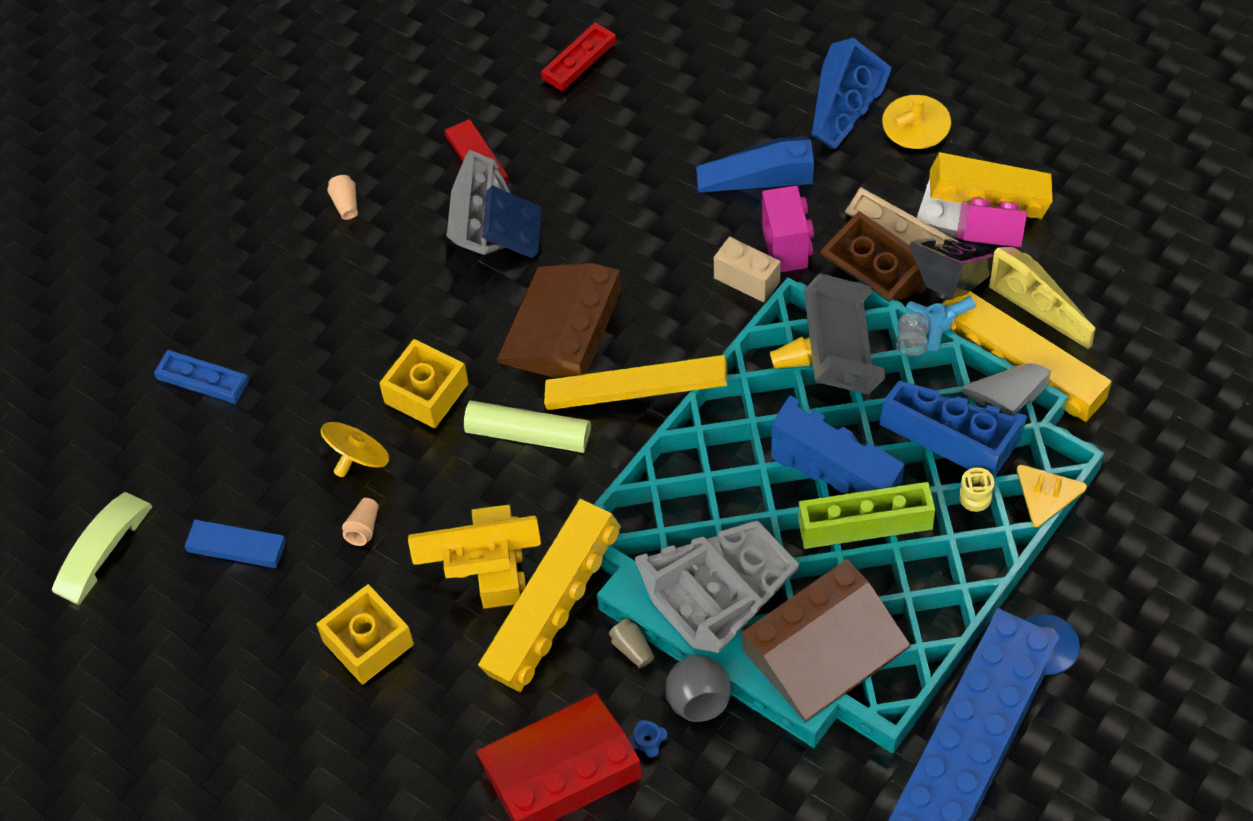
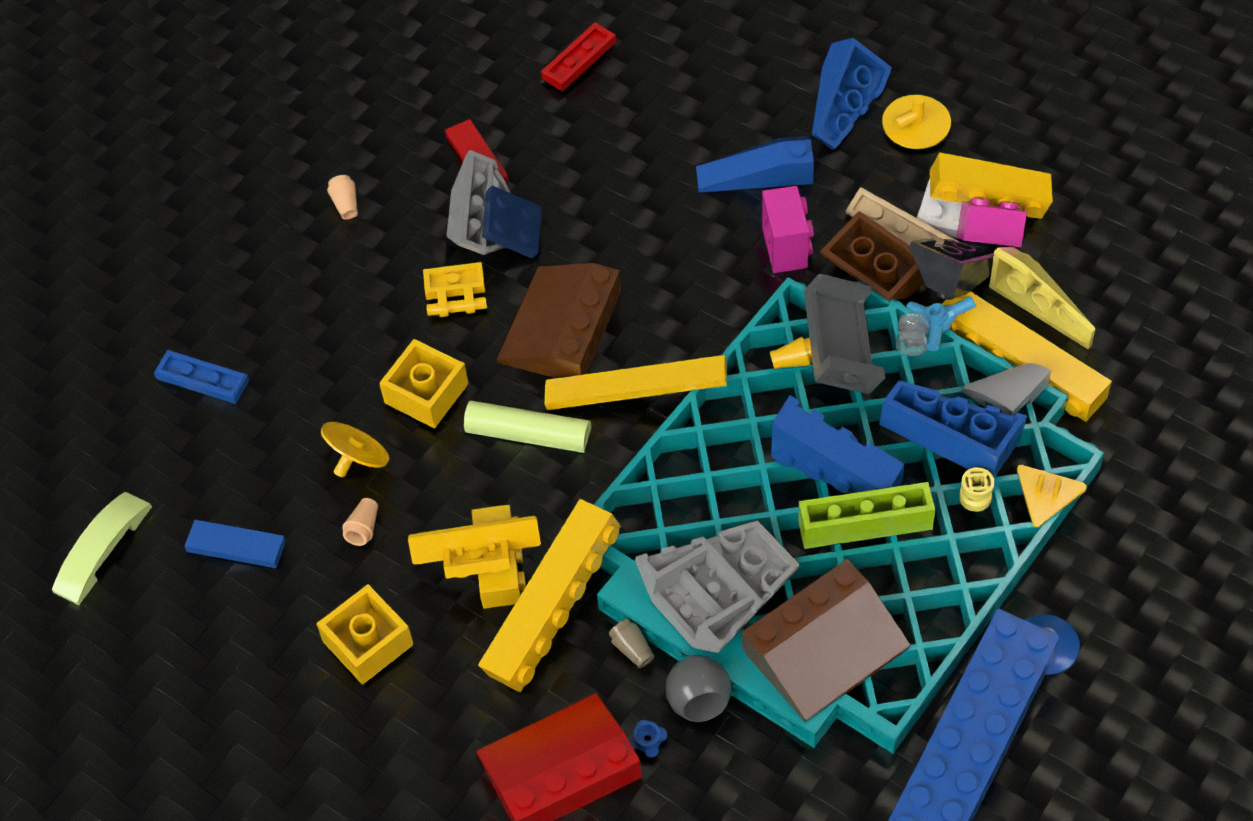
tan brick [714,237,780,303] -> none
none -> yellow plate [423,262,487,317]

